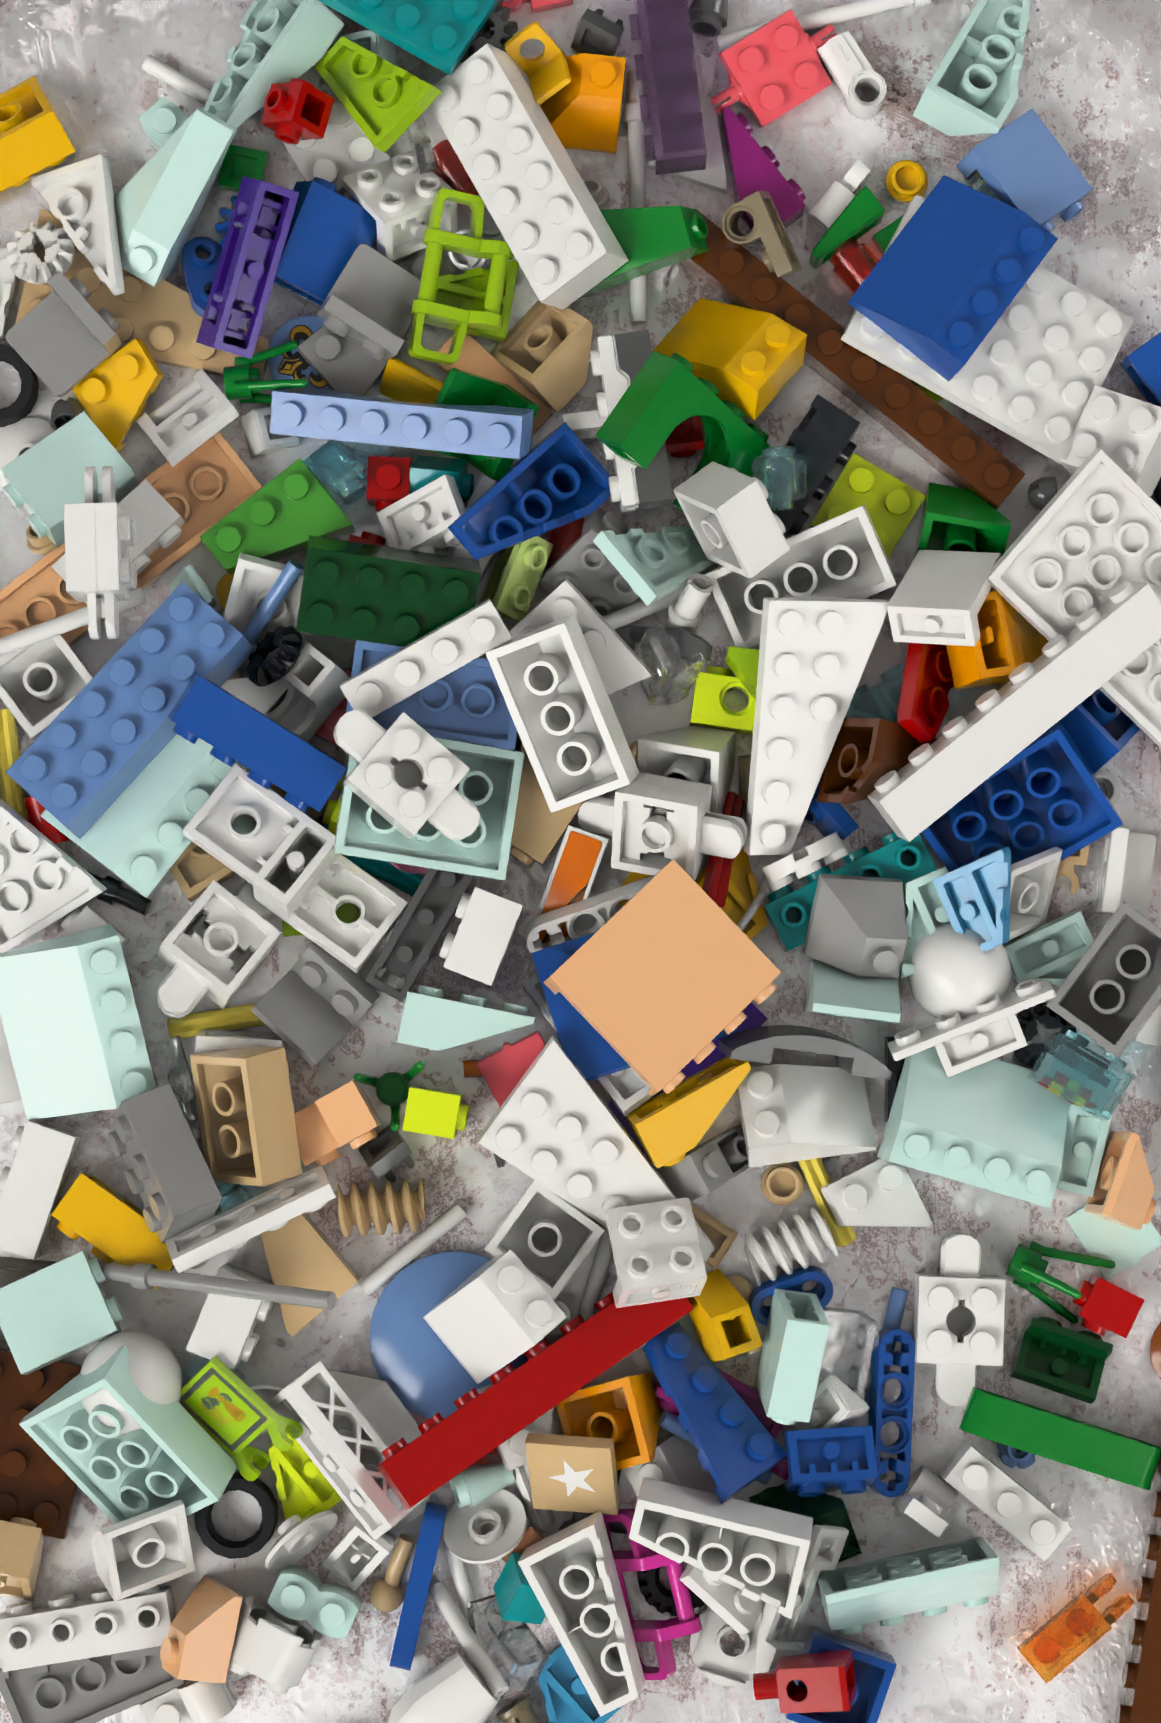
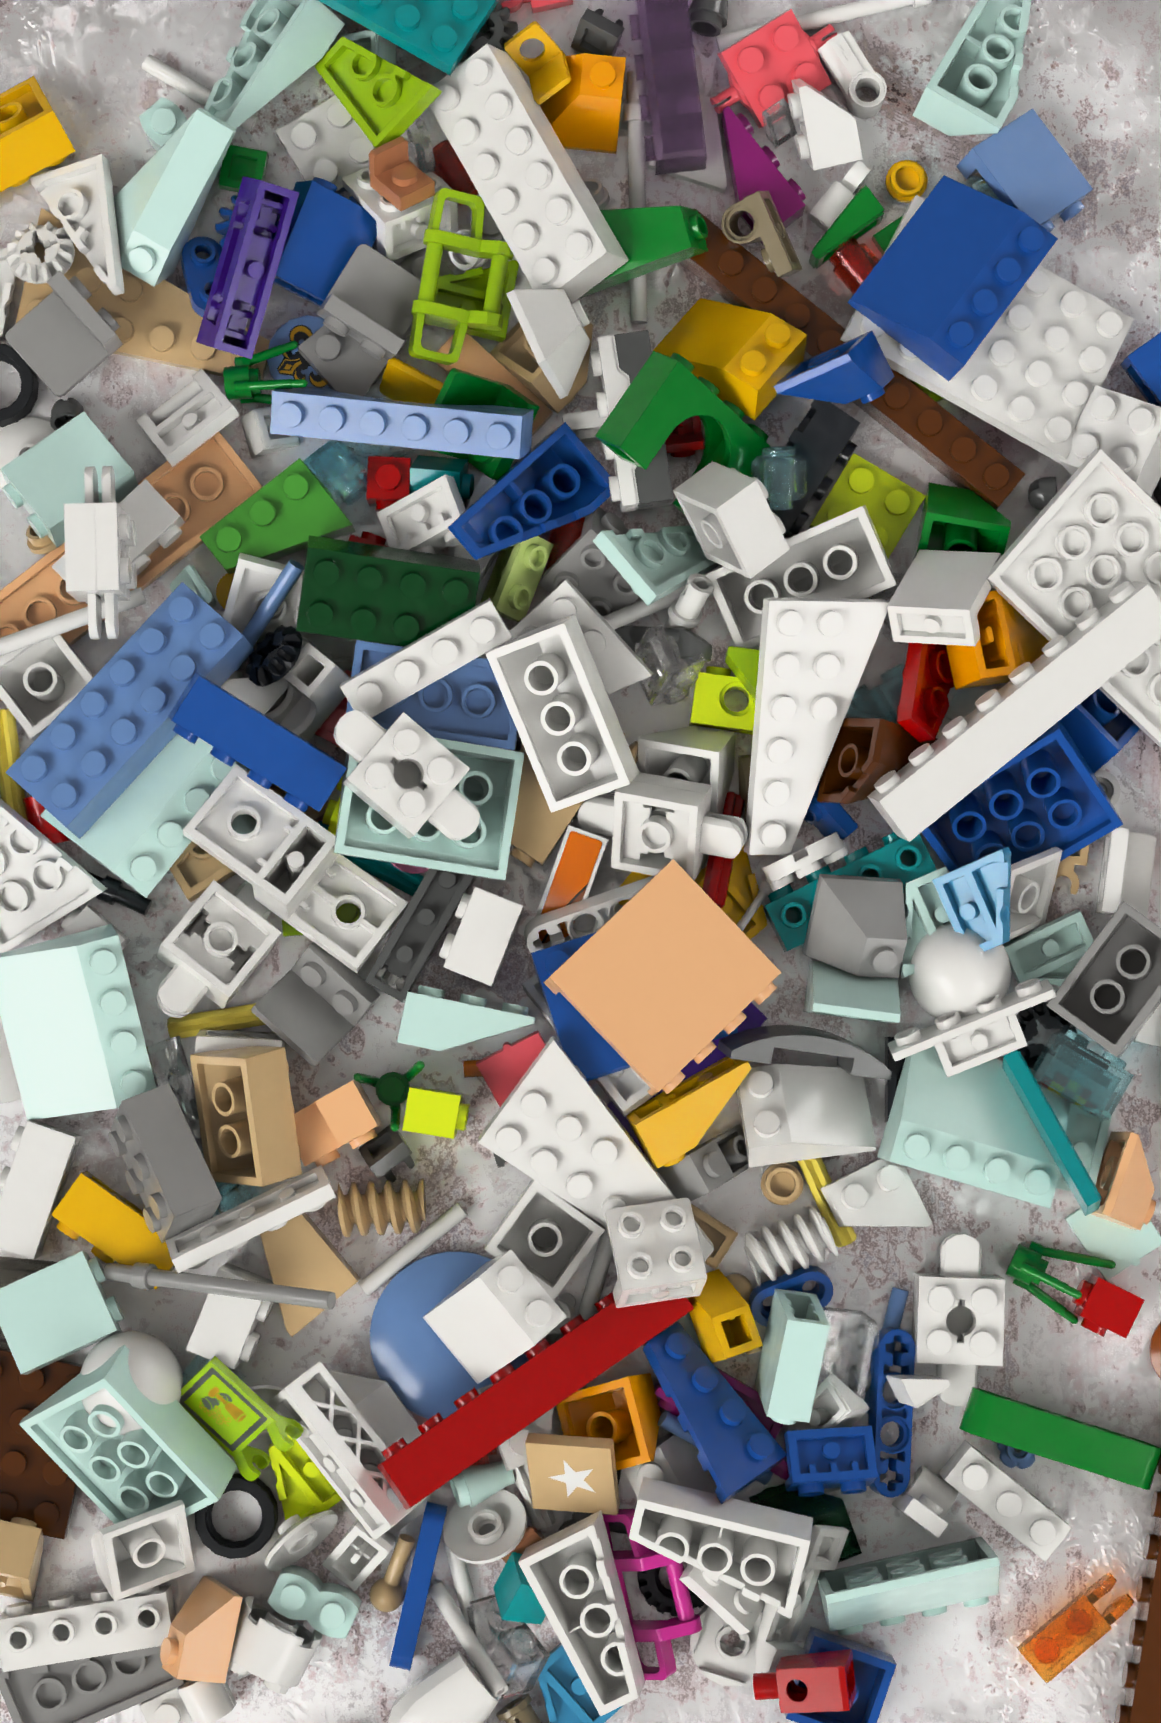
yellow wing [72,338,163,452] -> none
red brick [260,78,335,144] -> none
dark green bracket [1010,1317,1113,1404] -> none
none -> nougat bracket [369,137,435,211]
none -> white slope [506,289,590,399]
none -> clear piece [762,98,797,148]
none -> blue slope [774,331,895,404]
none -> white slope [787,78,863,171]
none -> white slope [886,1375,950,1408]
none -> teal tile [1002,1050,1102,1216]

